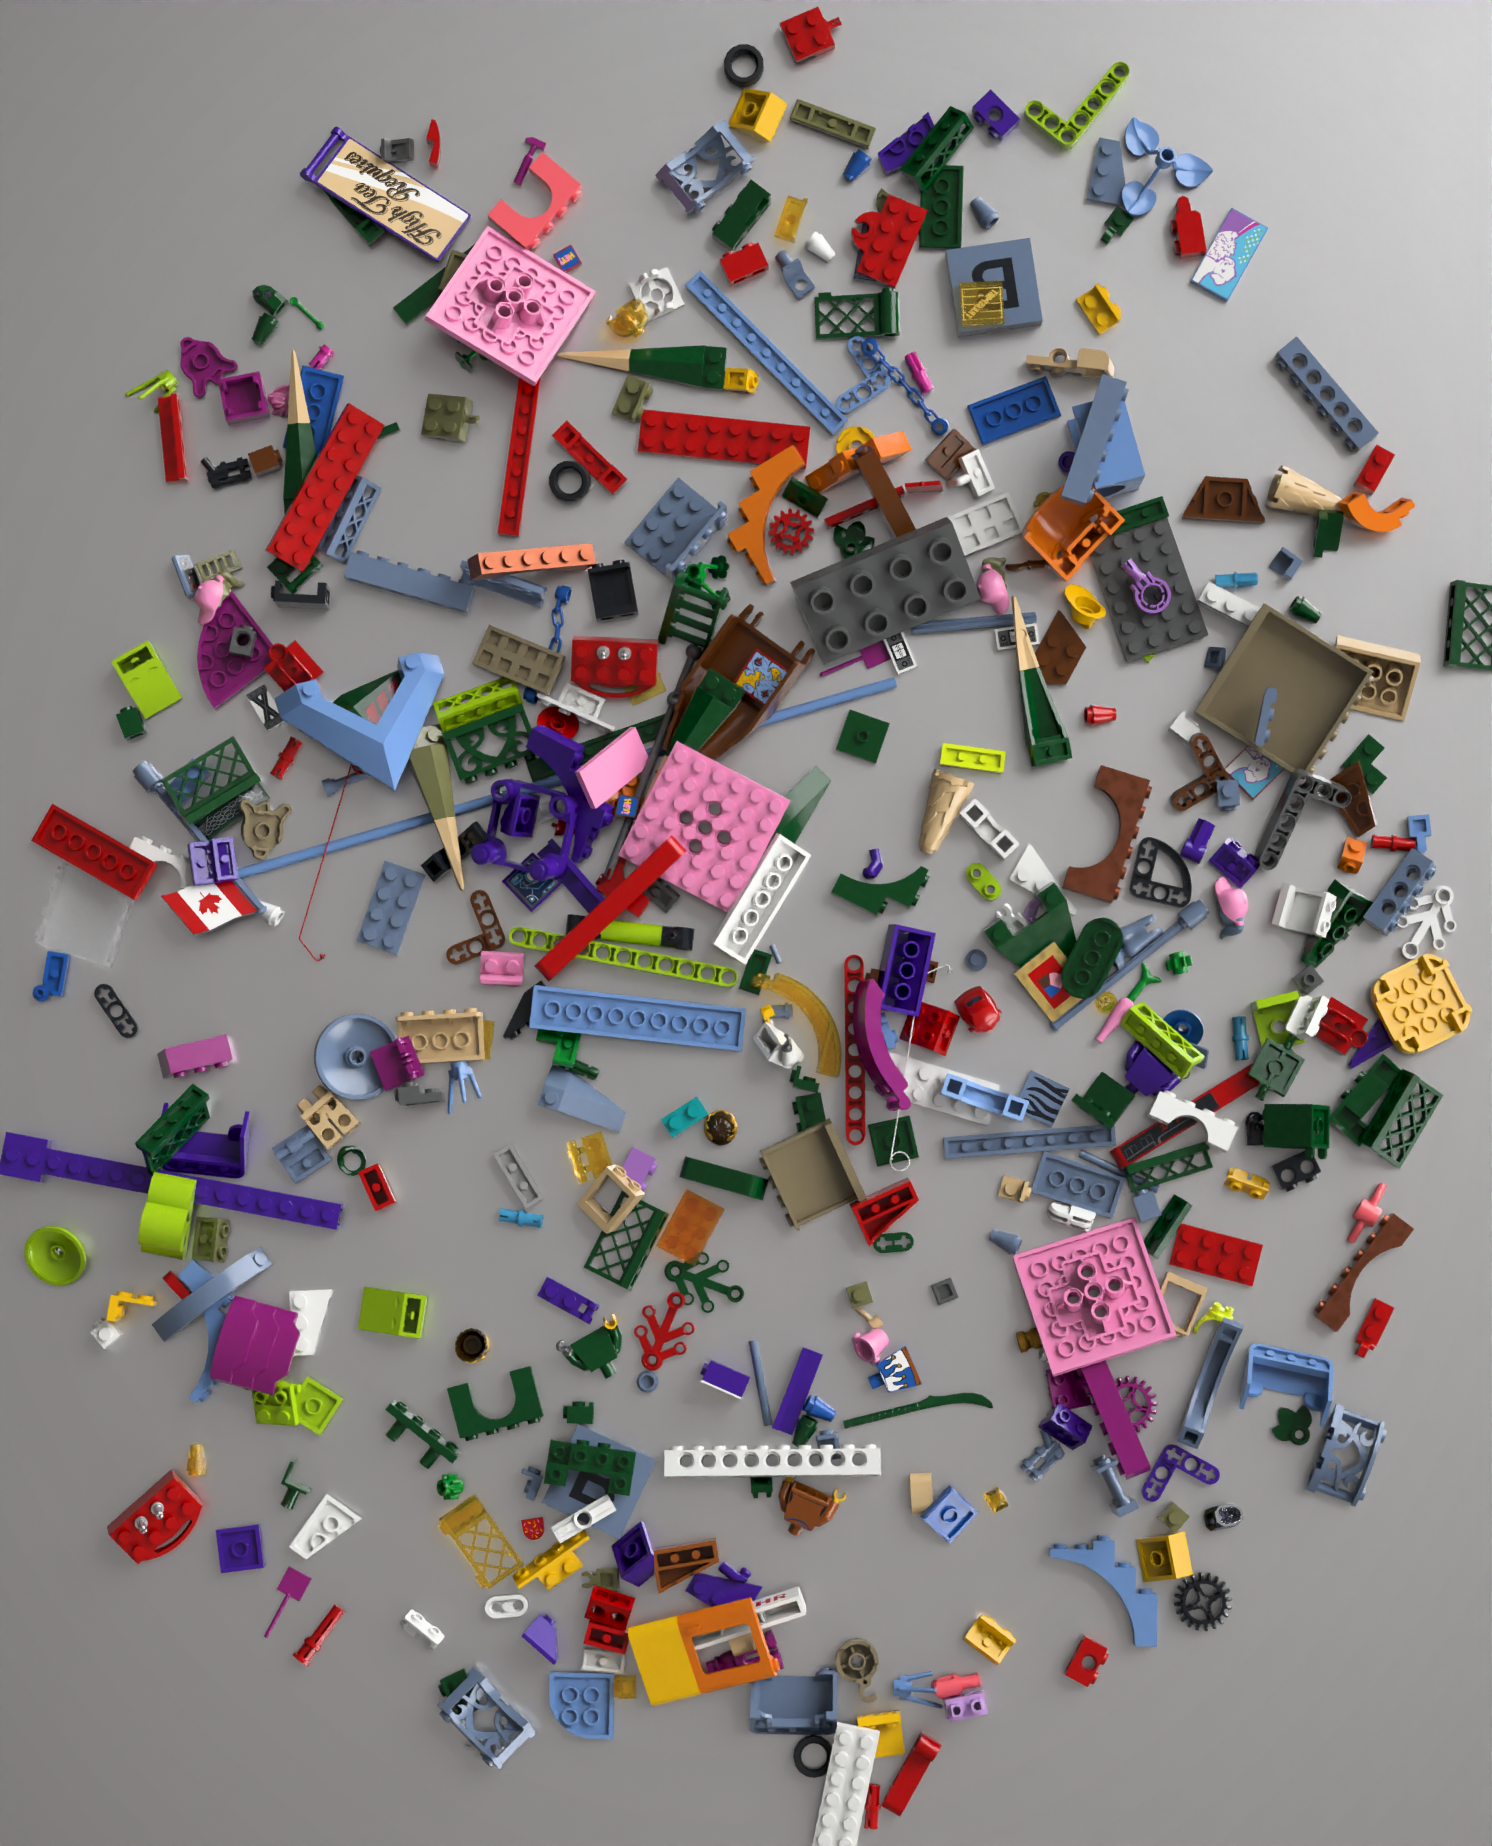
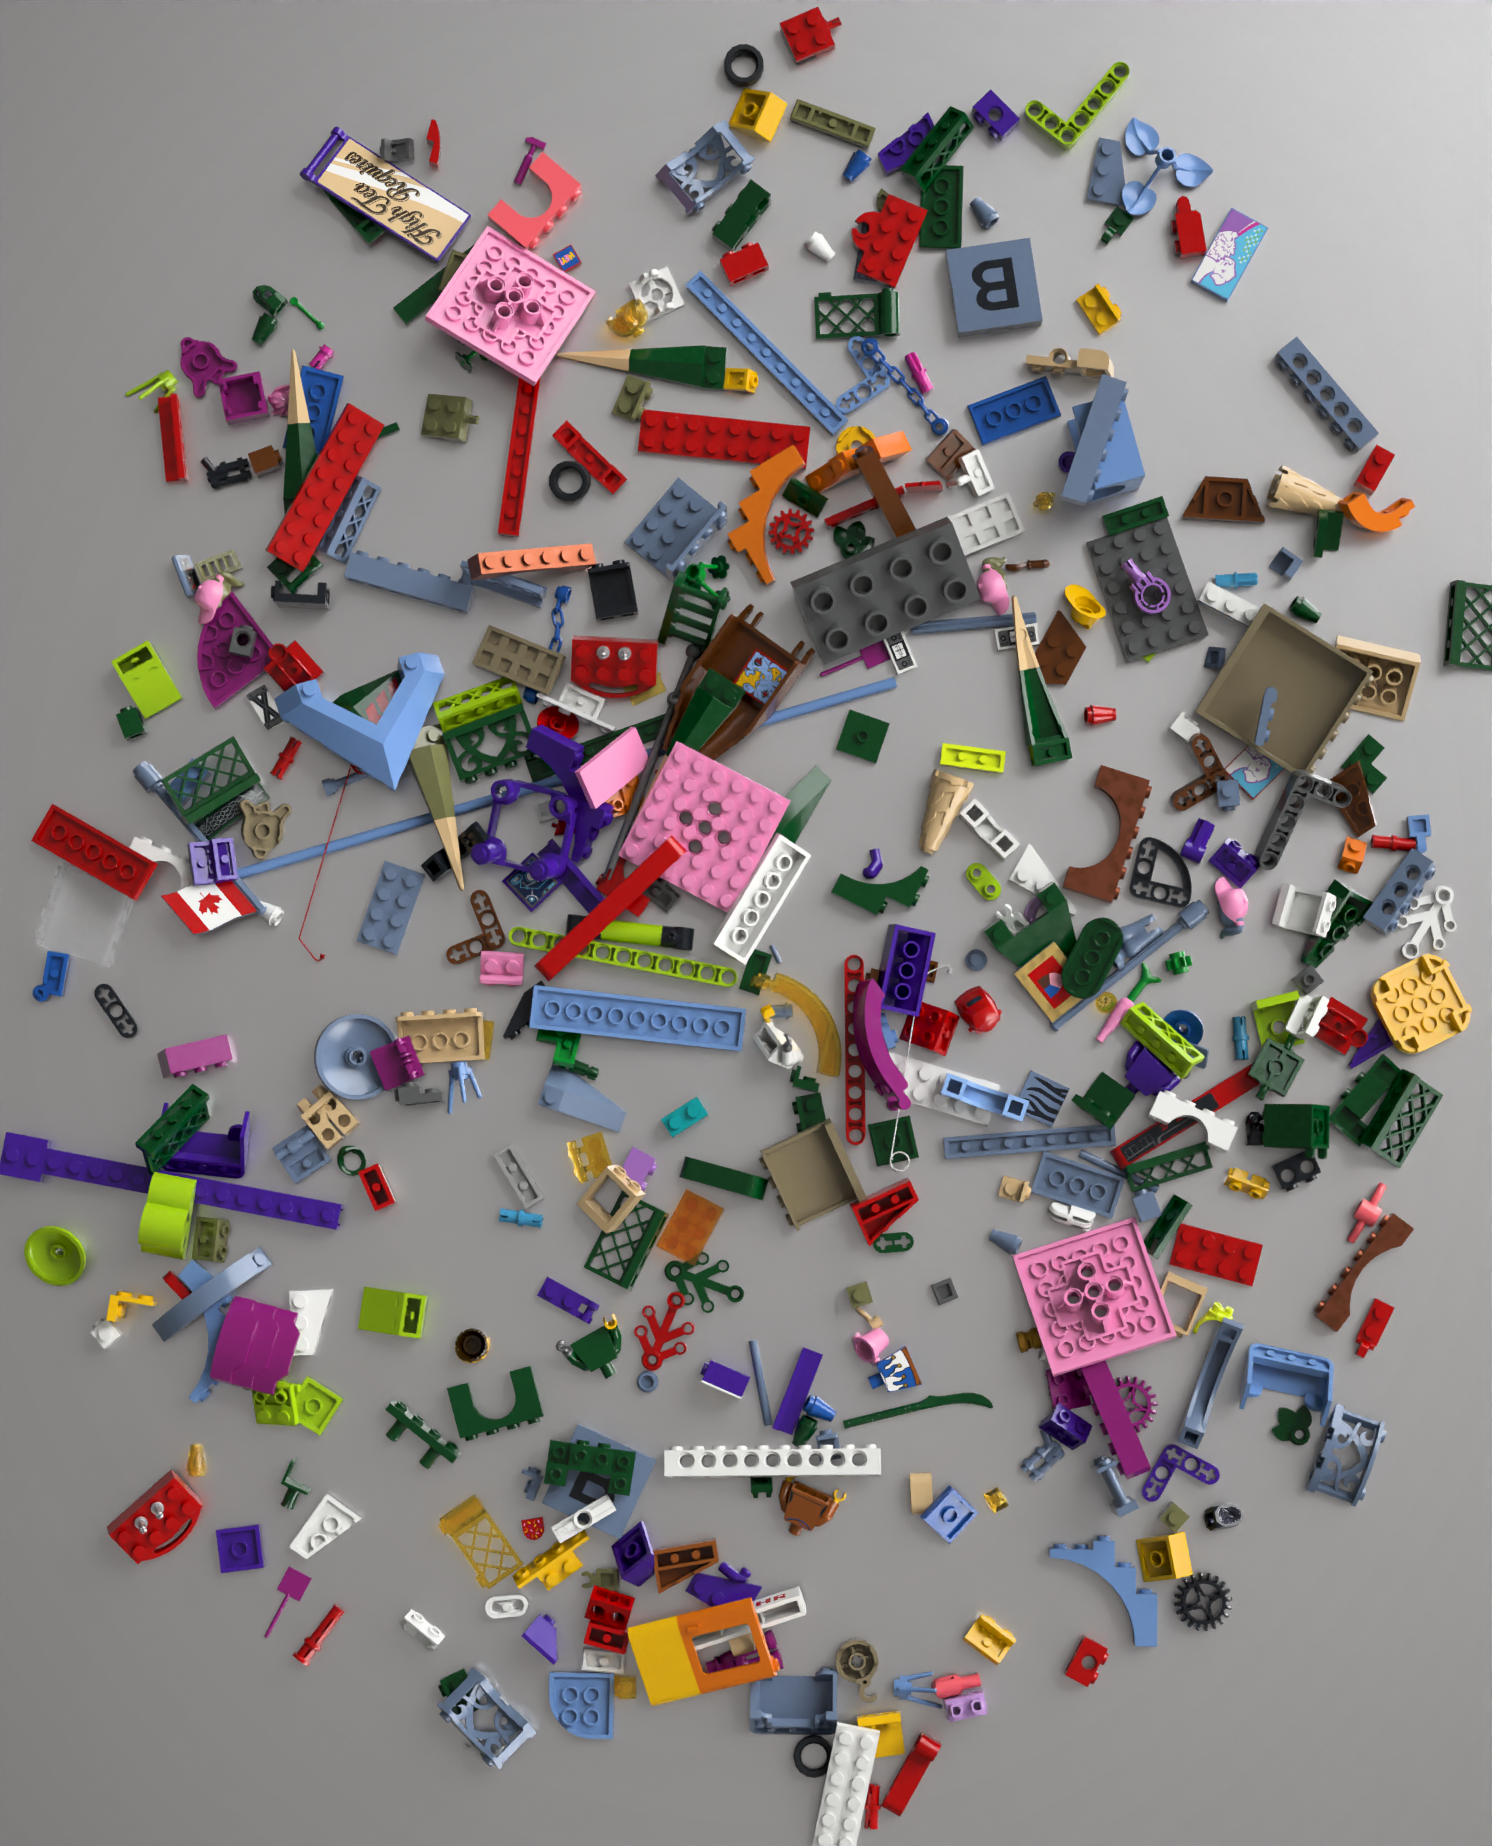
green gear [437,1474,464,1500] -> none
dark purple slope [500,794,541,837] -> none
dark green brick [563,1401,594,1424] -> none
tile [615,794,641,820] -> none
dark brown hair [704,1110,737,1146] -> none
clear yellow panel [775,196,808,243] -> none
sand blue bracket [775,250,815,299] -> none
clear yellow tile [959,281,1005,326] -> none
orange piece [1022,484,1125,582] -> none

